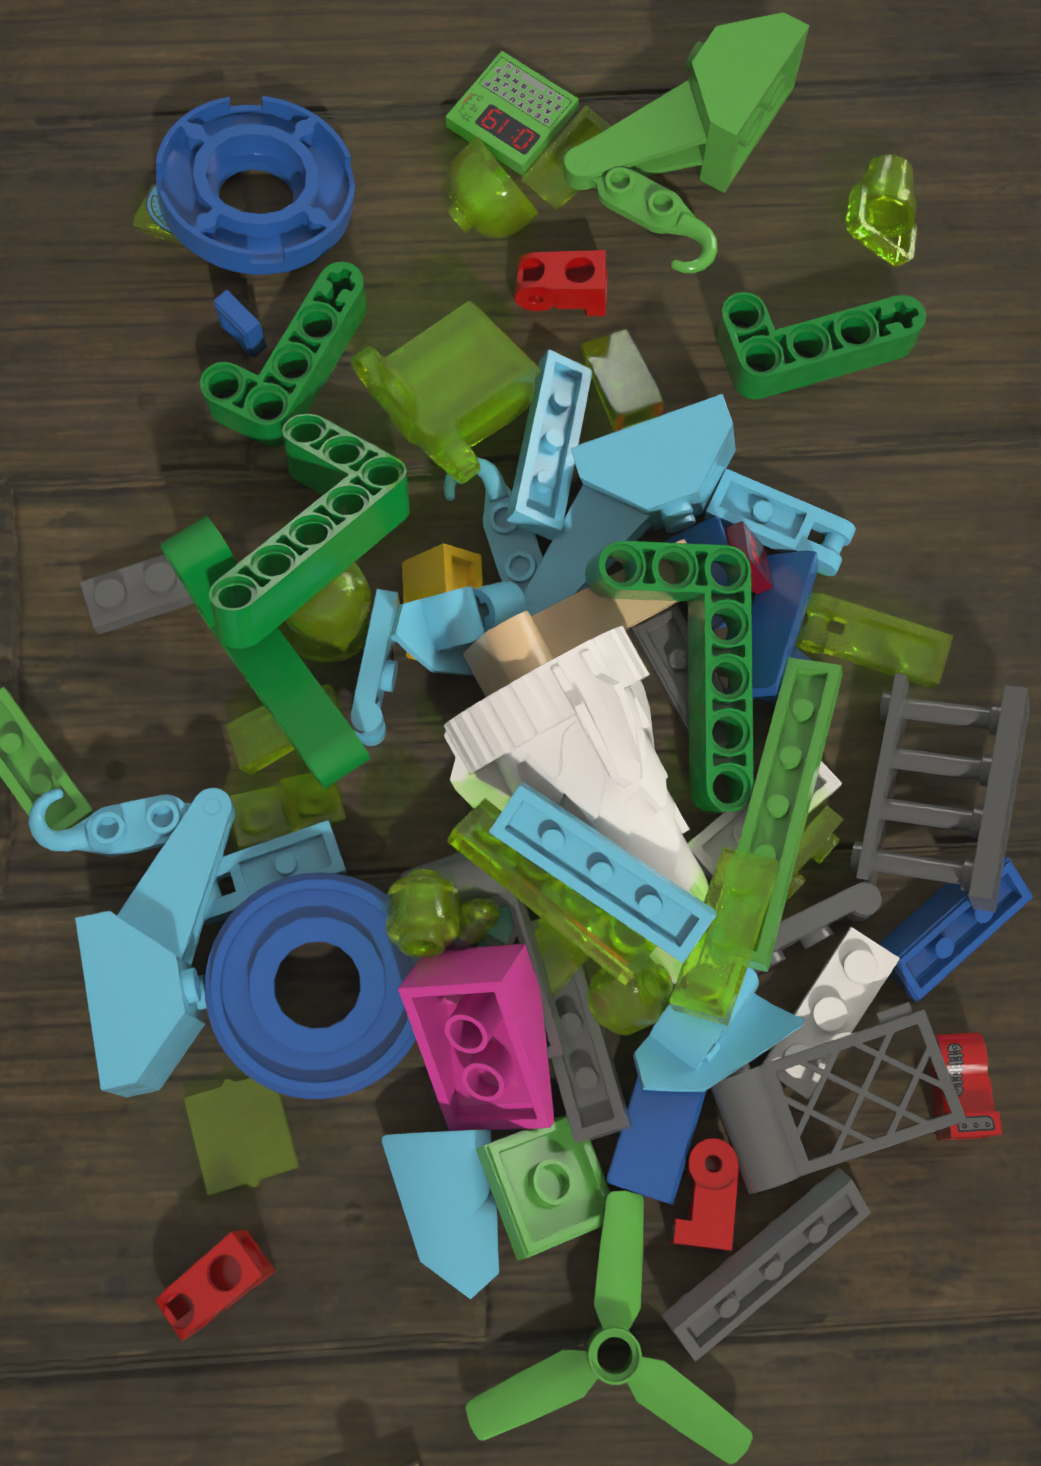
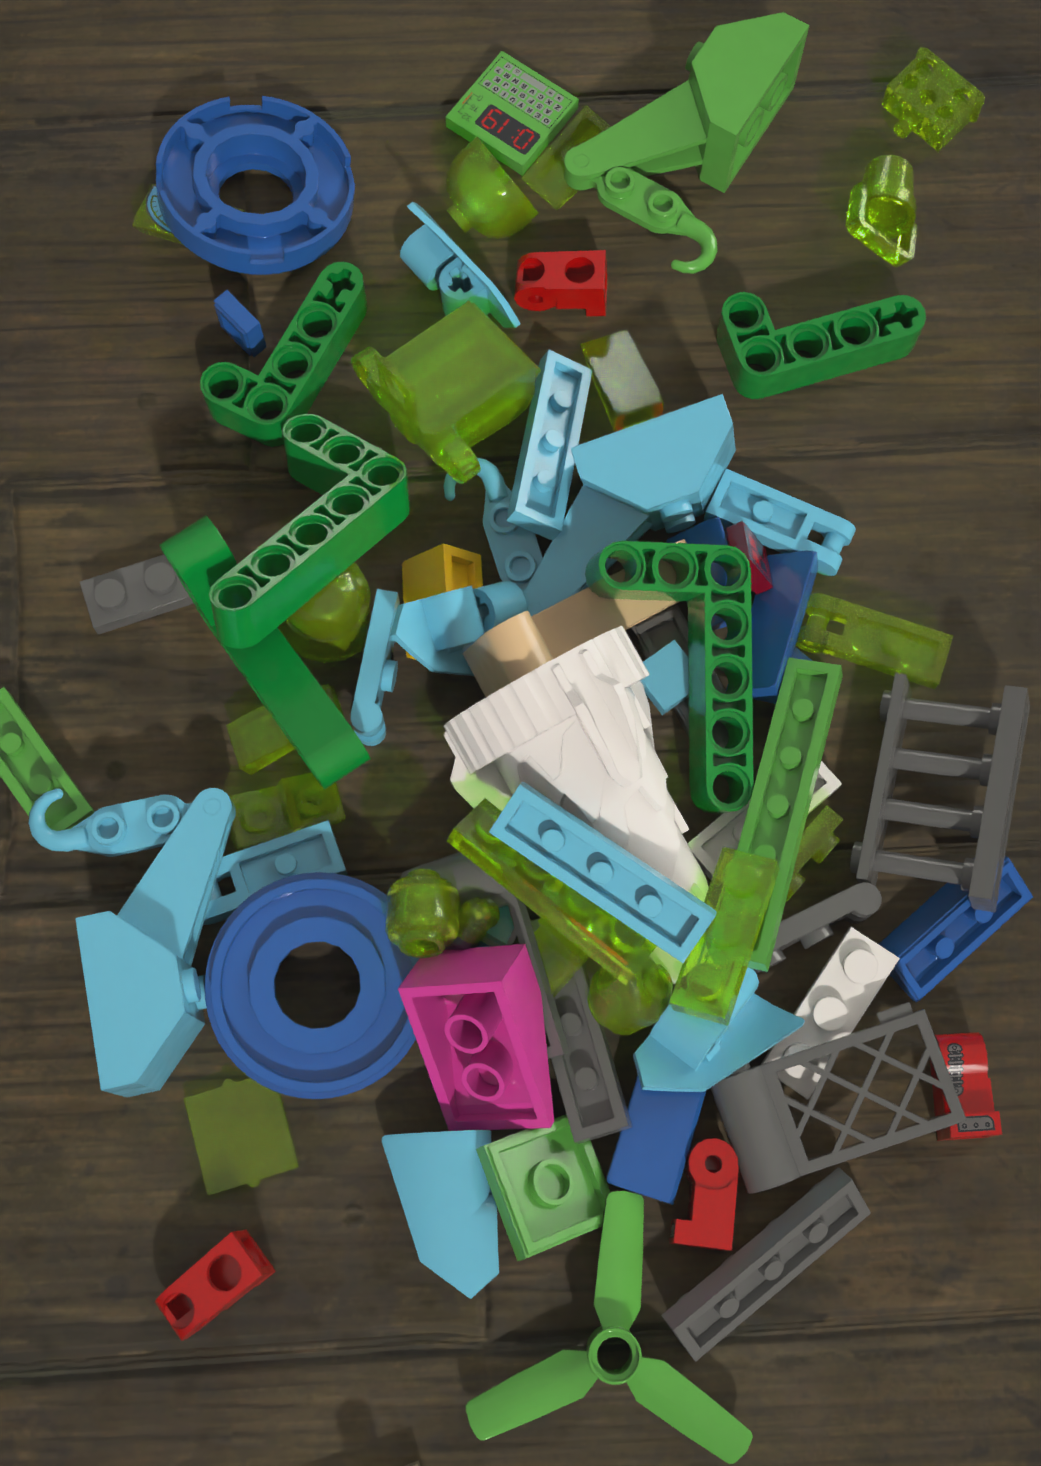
none -> medium azure panel [400,202,521,328]
none -> medium azure tile [641,640,689,715]
none -> clear neon green piece [882,47,985,152]

